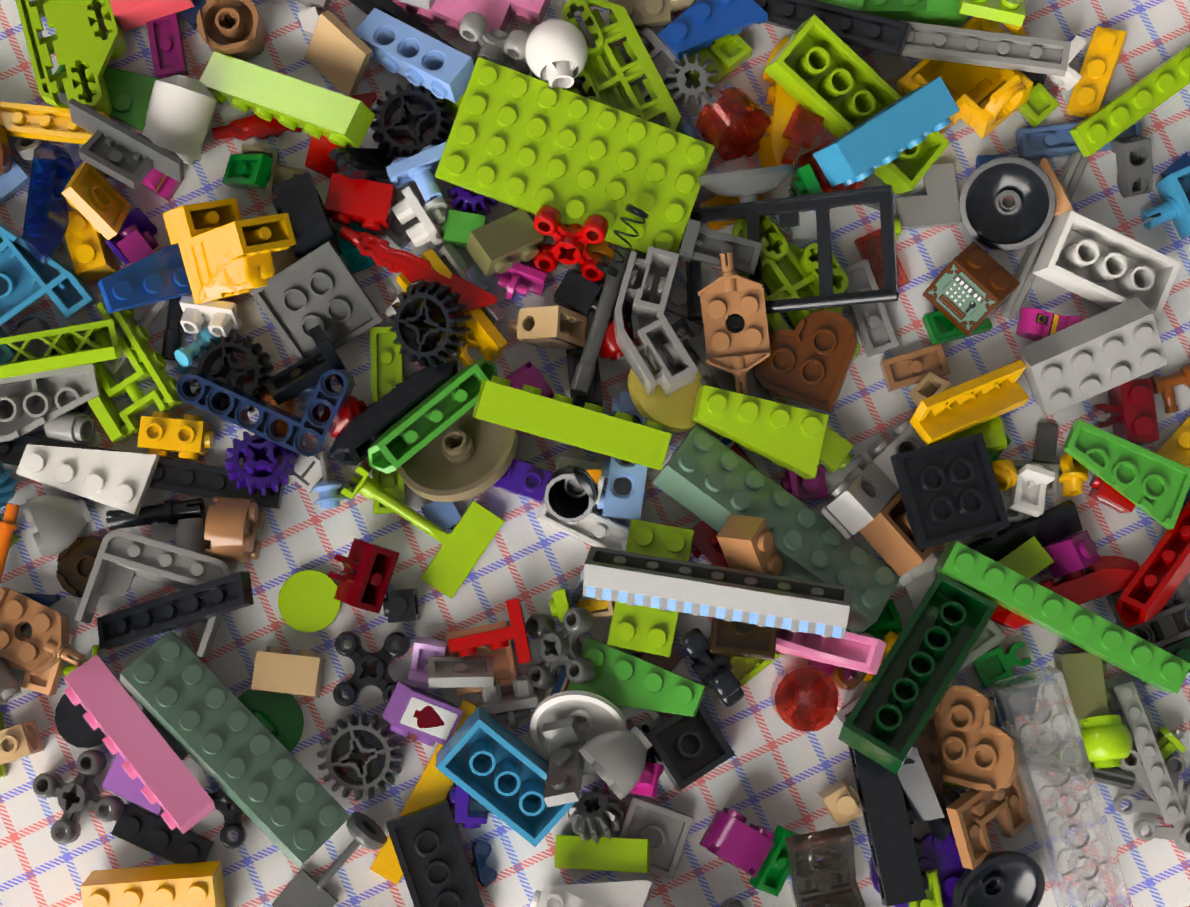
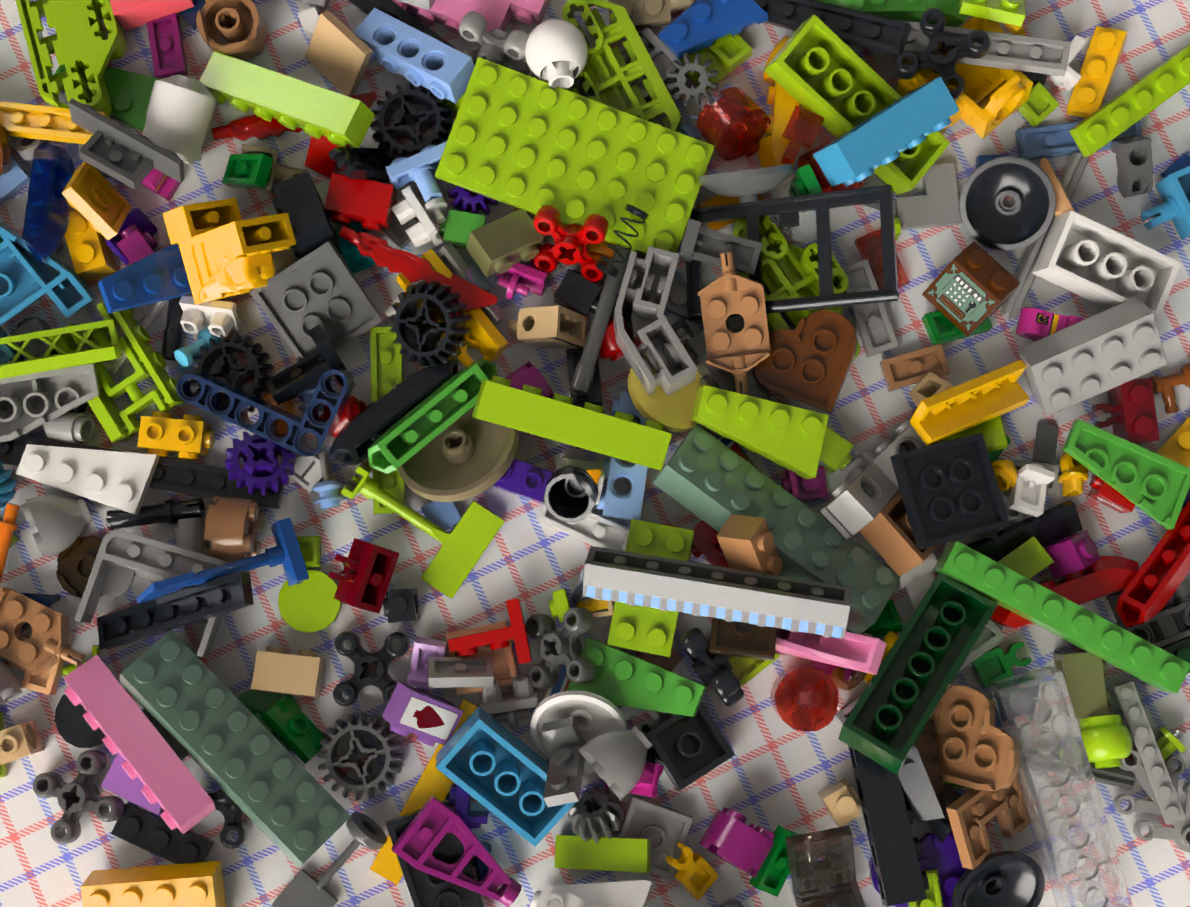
none -> blue piece [136,518,309,604]
none -> green plate [262,694,326,764]
none -> lime tile [296,536,321,568]
none -> magenta plate [392,795,522,907]
none -> yellow plate [666,842,719,901]
none -> black gear [895,8,990,101]

